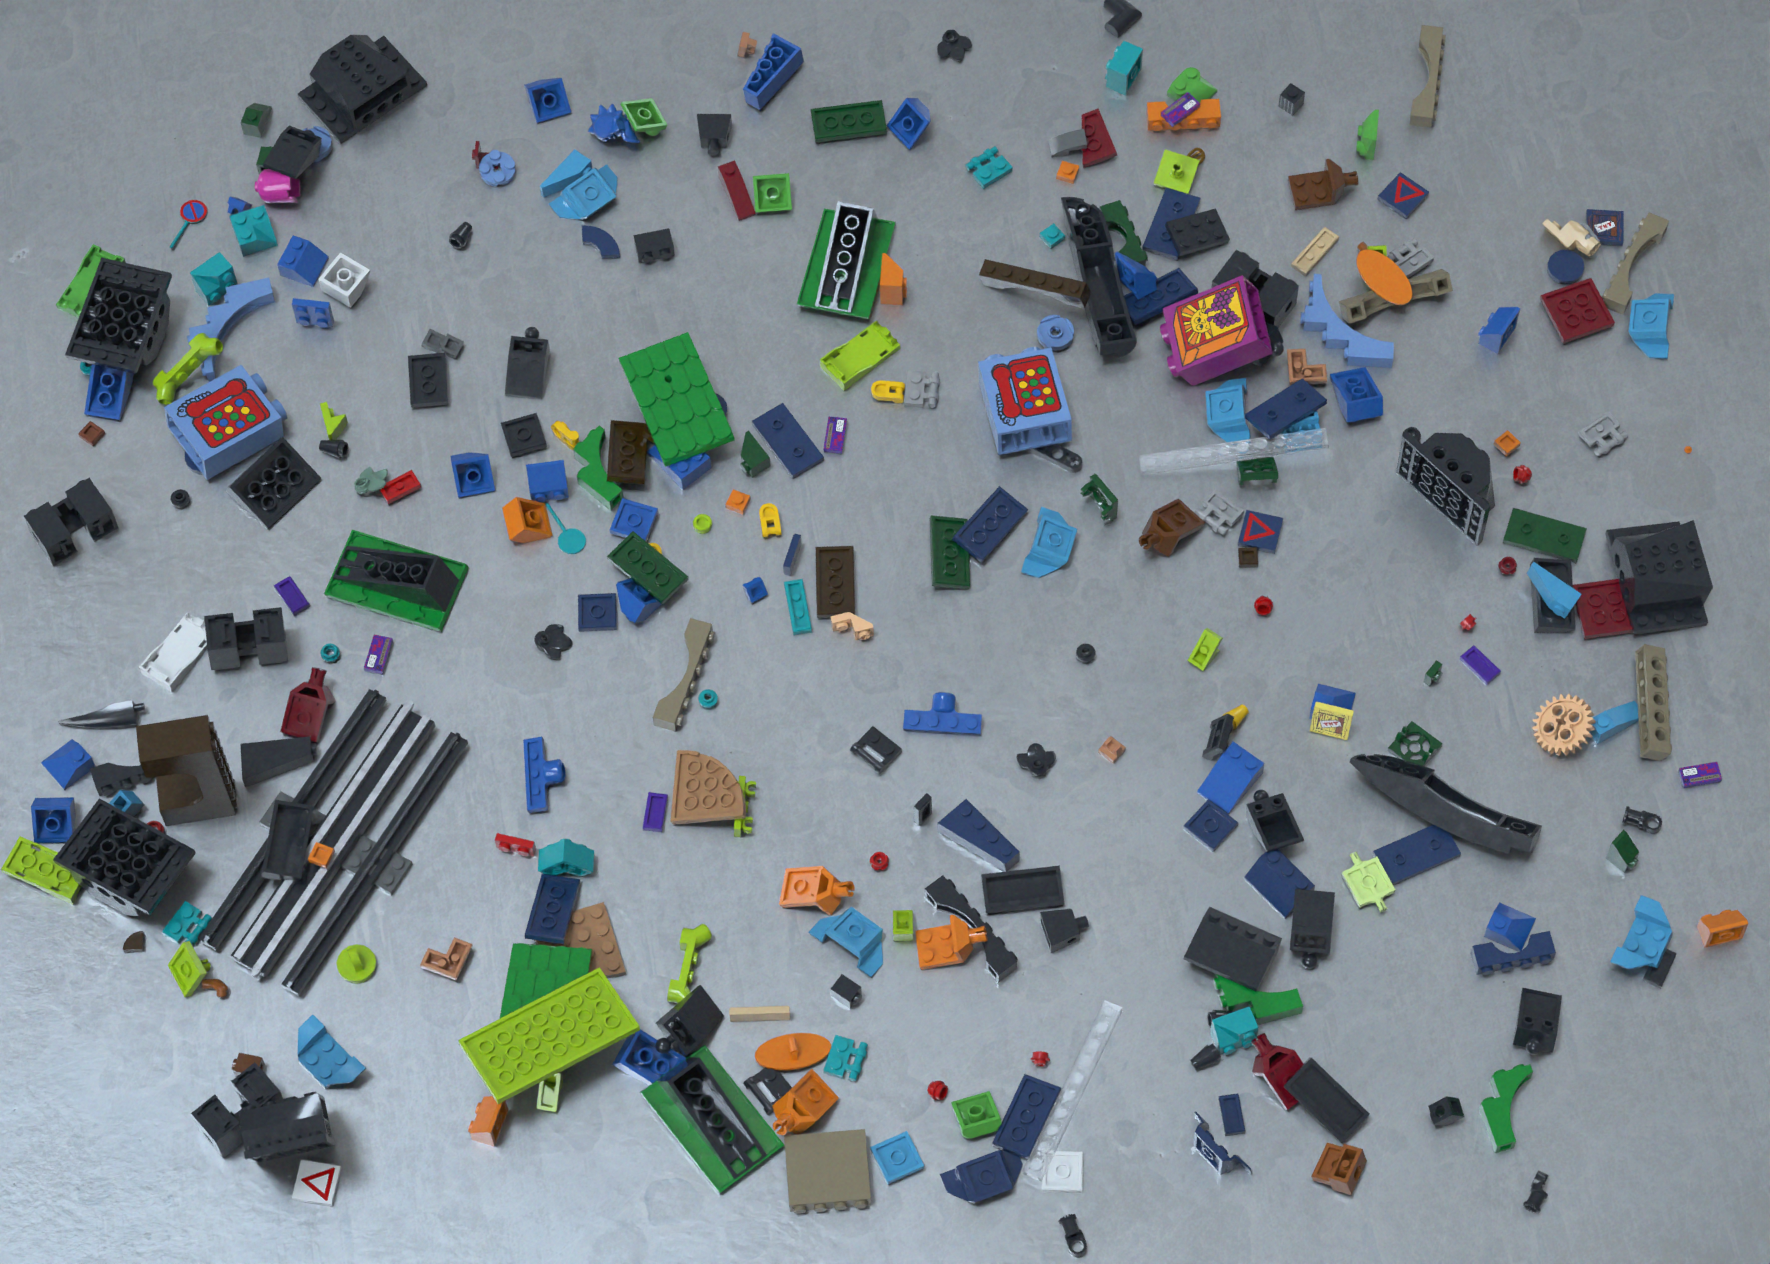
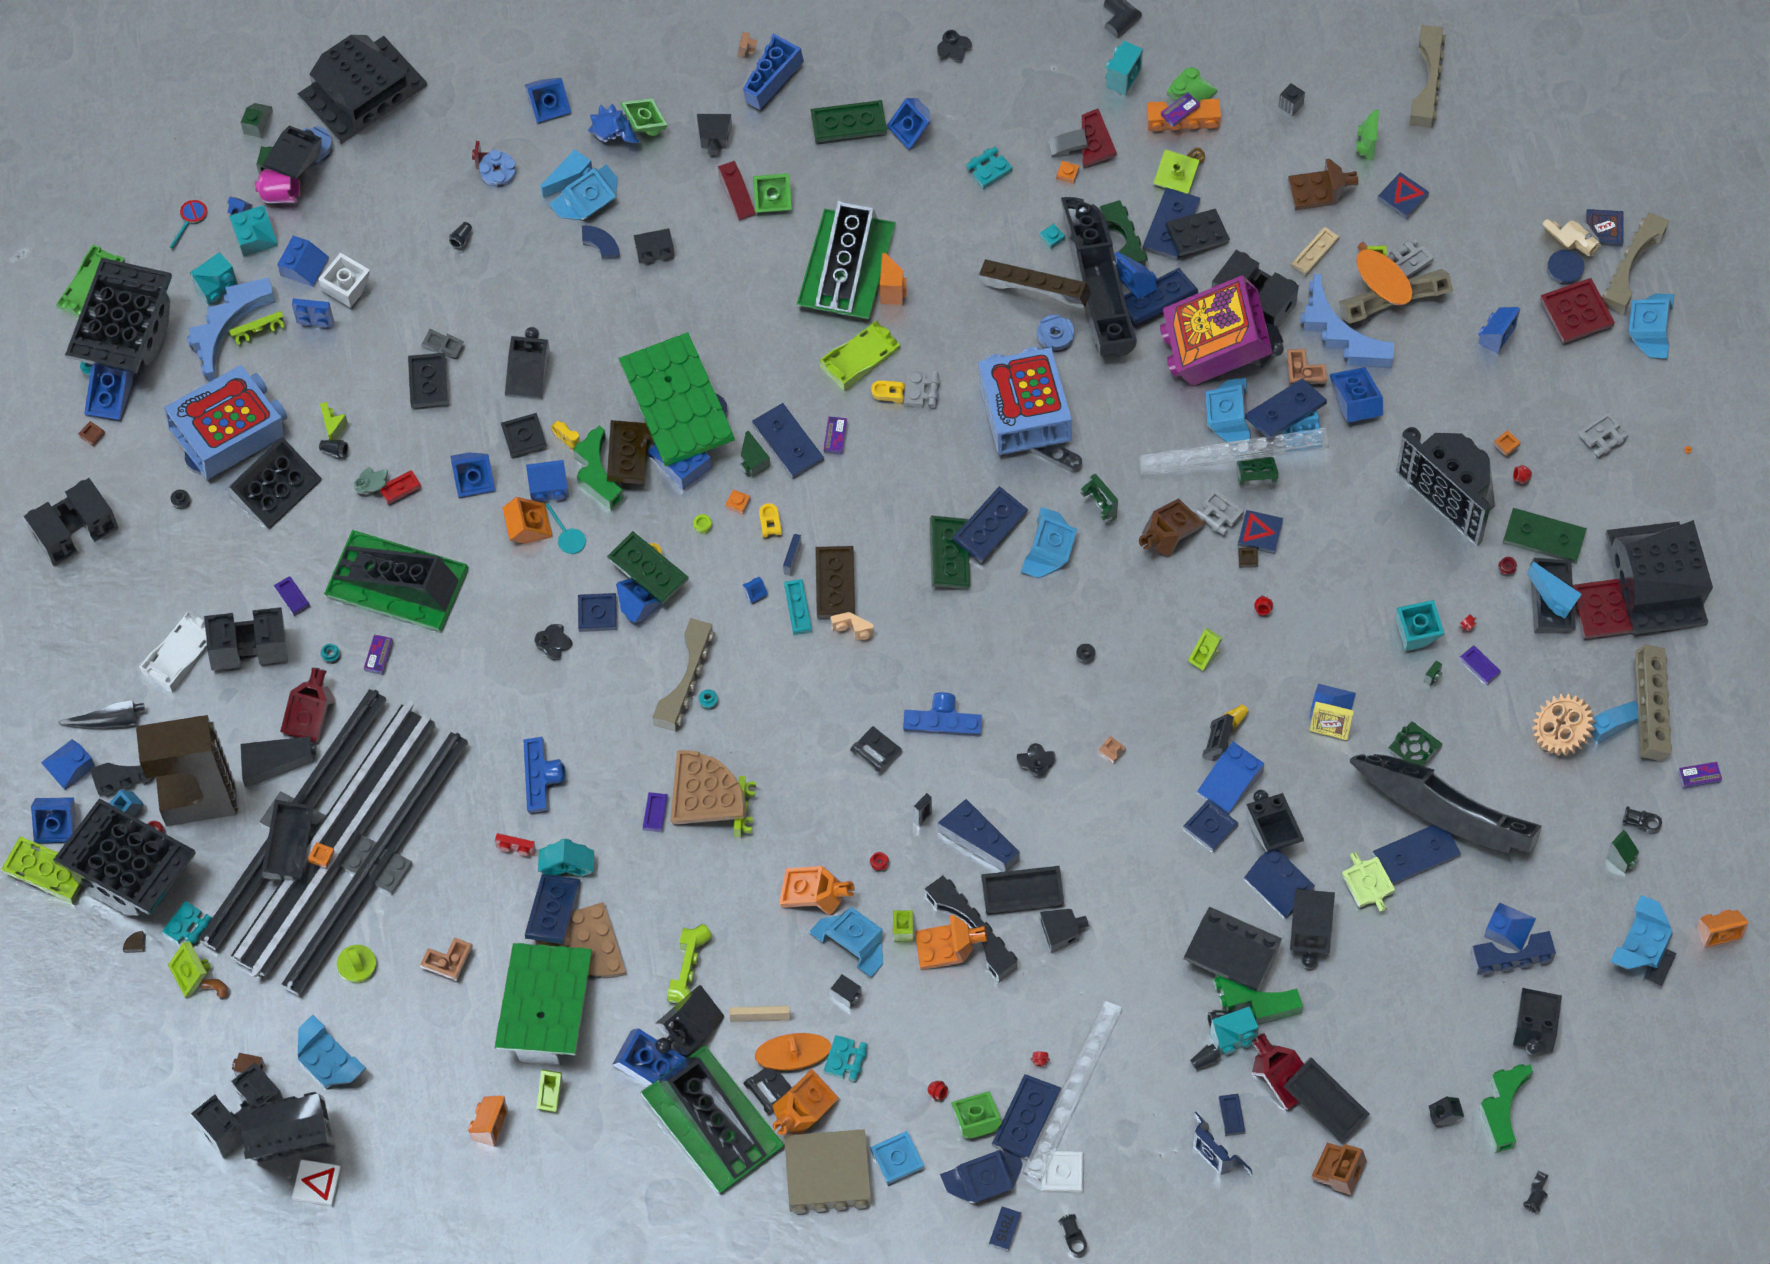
lime plate [153,333,223,405] -> none
lime plate [458,967,640,1104] -> none
blue plate [610,498,658,542] -> none
none -> lime plate [229,311,284,345]
none -> dark blue tile [989,1206,1021,1252]
none -> teal slope [1395,600,1445,651]

